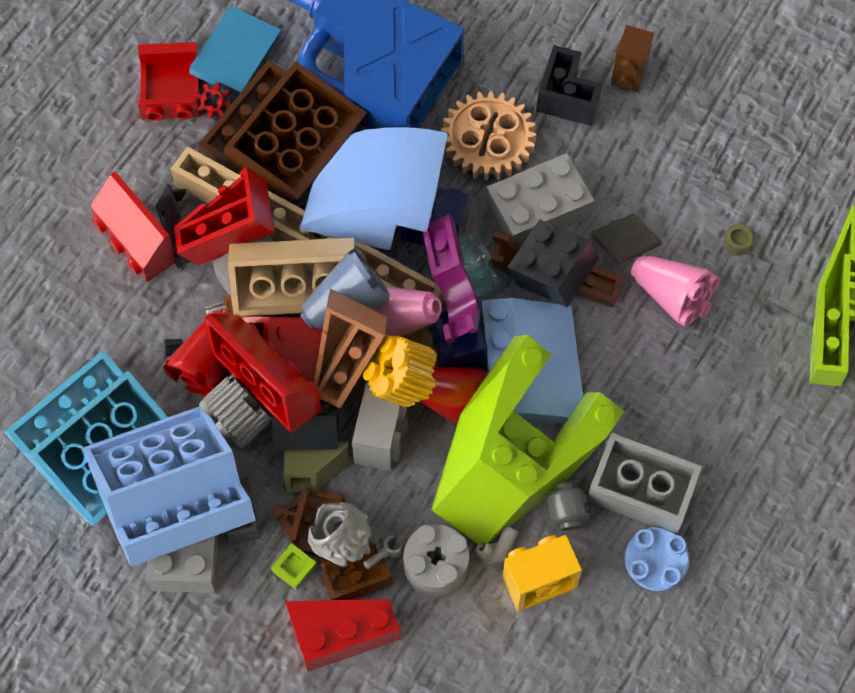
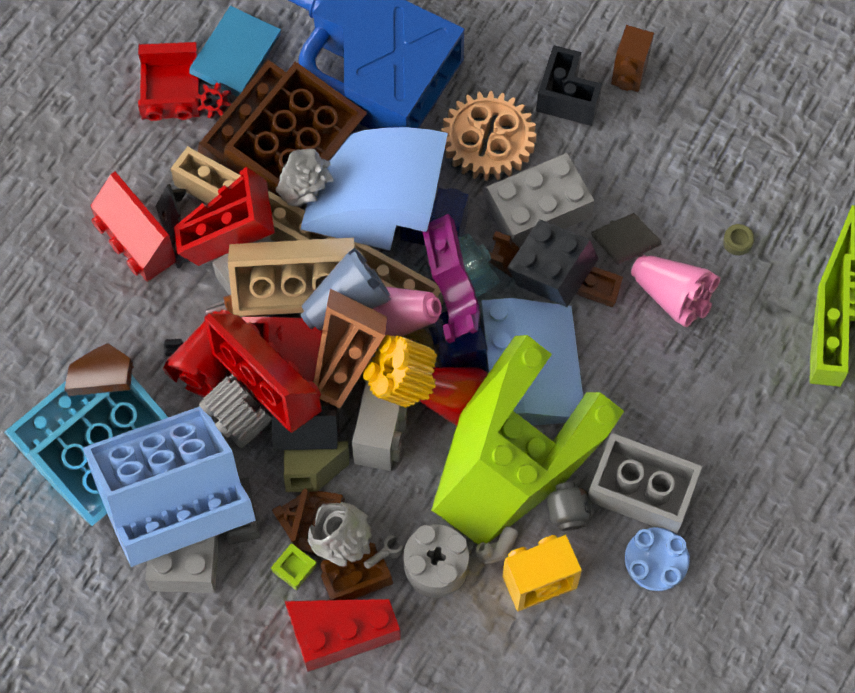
none -> reddish brown slope [65,343,134,396]
none -> light grey hair [276,149,333,206]

